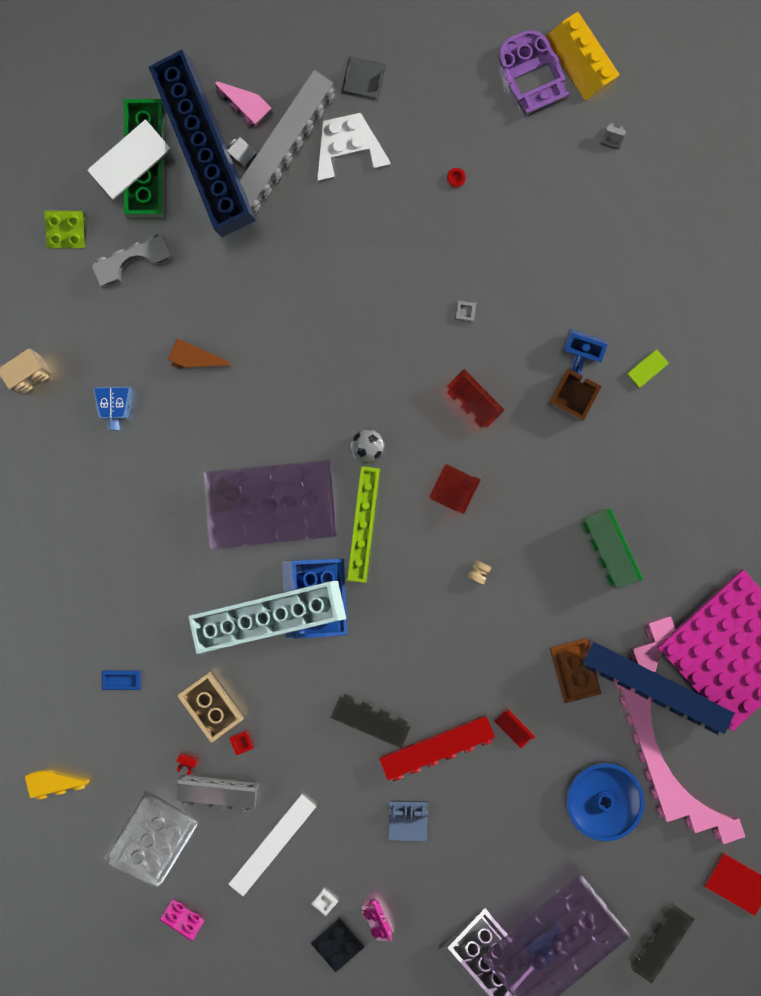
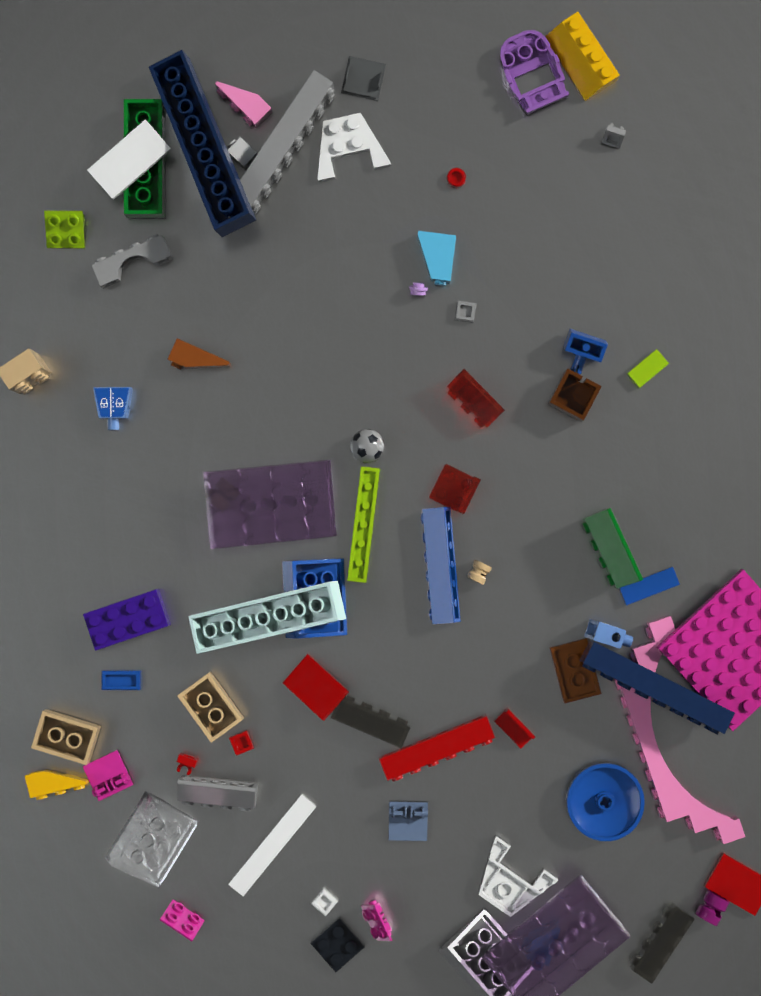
none -> tan brick [31,709,101,765]
none -> dark pink hinge [82,750,134,801]
none -> dark purple brick [83,589,171,651]
none -> red tile [283,654,349,721]
none -> lavender plate [409,282,428,295]
none -> medium azure slope [417,231,456,286]
none -> brick [421,507,461,624]
none -> white wing [478,836,558,917]
none -> medium blue torso [584,619,633,649]
none -> blue tile [619,567,680,605]
none -> magenta wheel [695,890,730,926]

